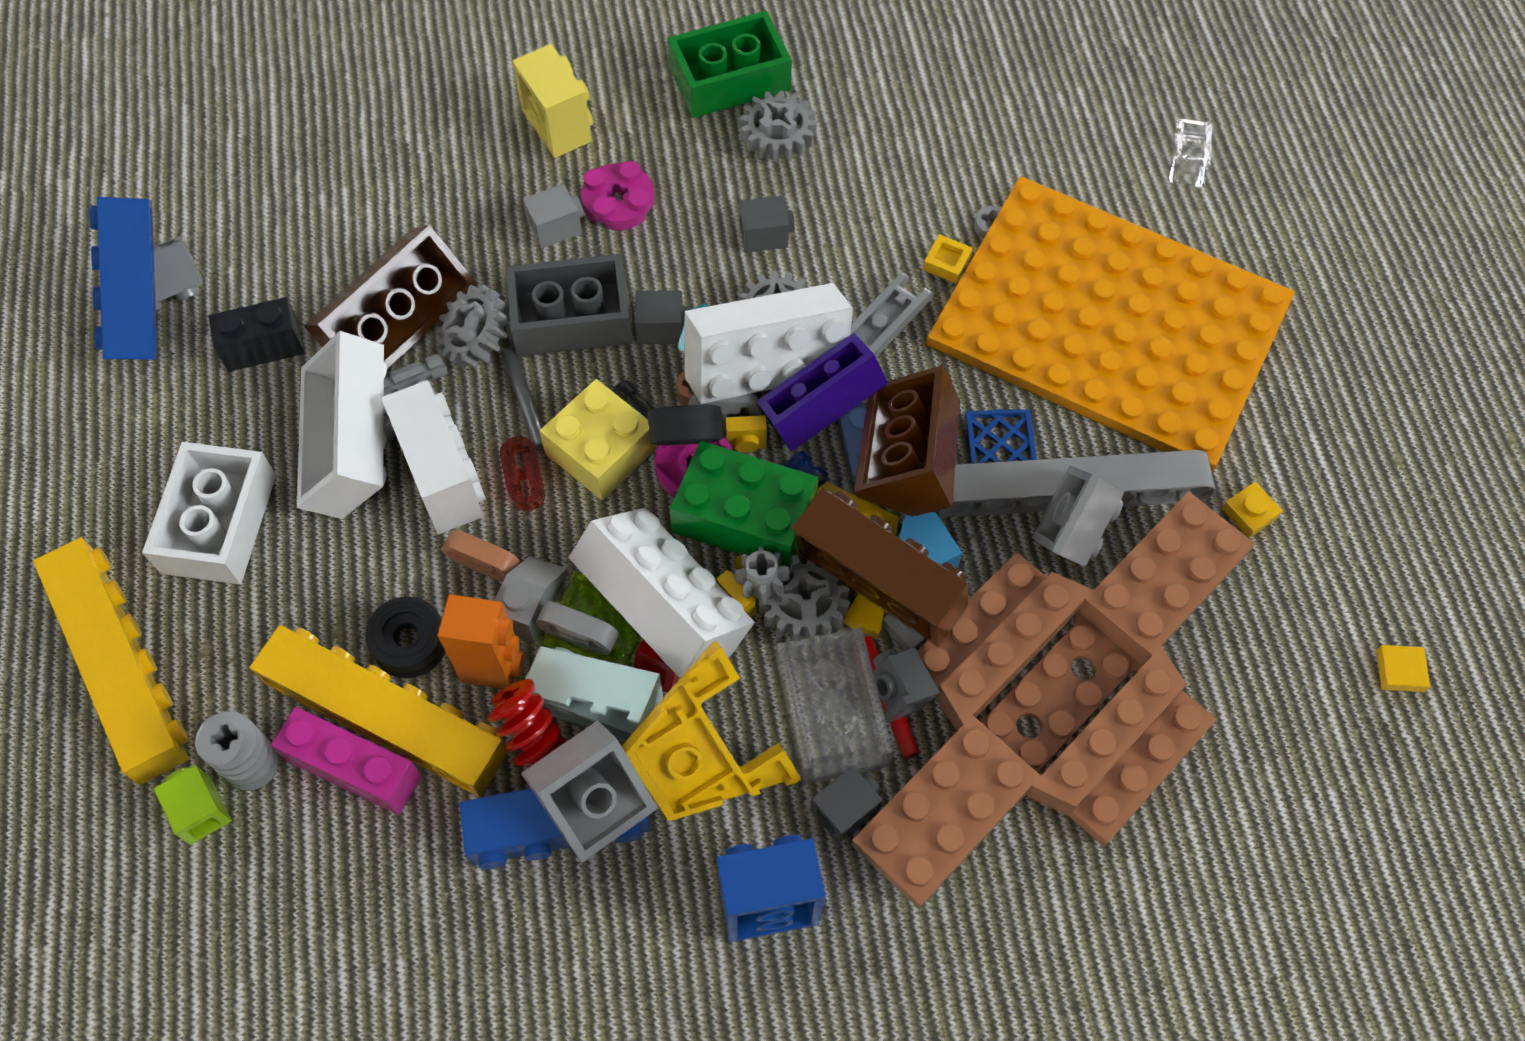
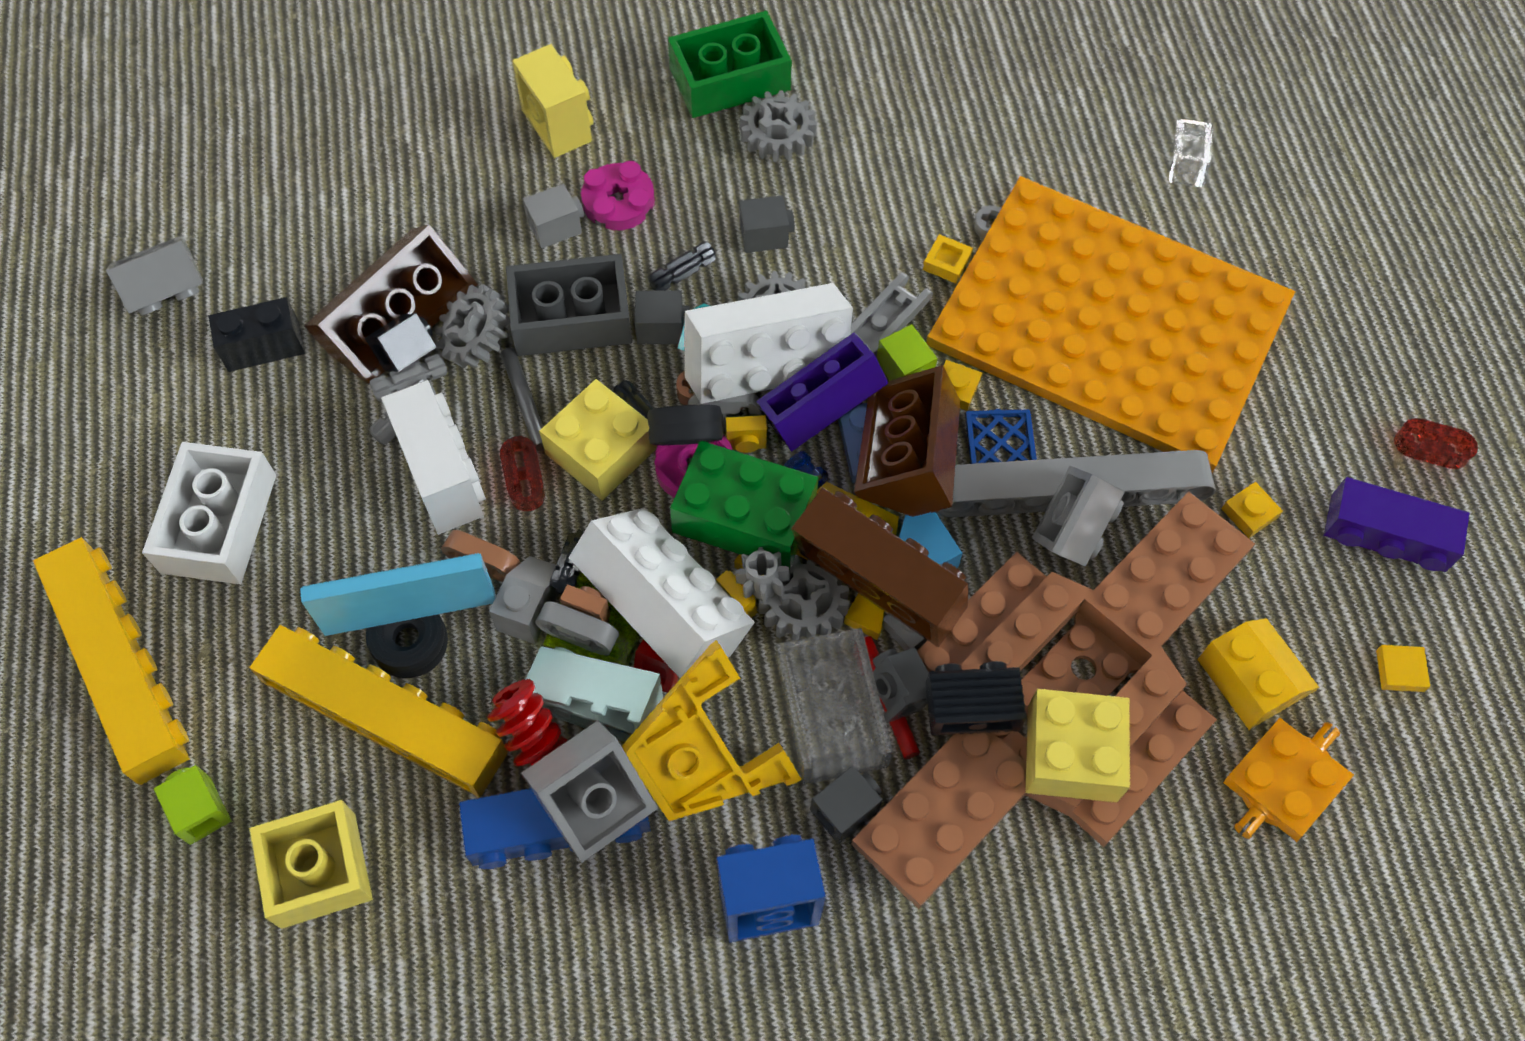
blue brick [89,197,157,360] -> none
light grey piece [195,711,279,791] -> none
dark pink brick [271,706,422,815] -> none
white piece [297,331,387,519] -> none
orange brick [437,594,525,689] -> none
none -> light yellow brick [249,800,373,929]
none -> medium azure tile [300,553,496,636]
none -> brick [364,313,436,372]
none -> black axle [550,529,584,594]
none -> nougat plate [560,584,610,623]
none -> black axle [648,241,716,291]
none -> lime brick [877,324,938,380]
none -> black brick [925,661,1026,736]
none -> yellow plate [943,359,982,411]
none -> light yellow brick [1026,689,1130,802]
none -> yellow slope [1197,618,1320,730]
none -> light orange plate [1223,718,1354,842]
none -> dark purple brick [1324,477,1470,572]
none -> clear red beam [1394,418,1478,469]

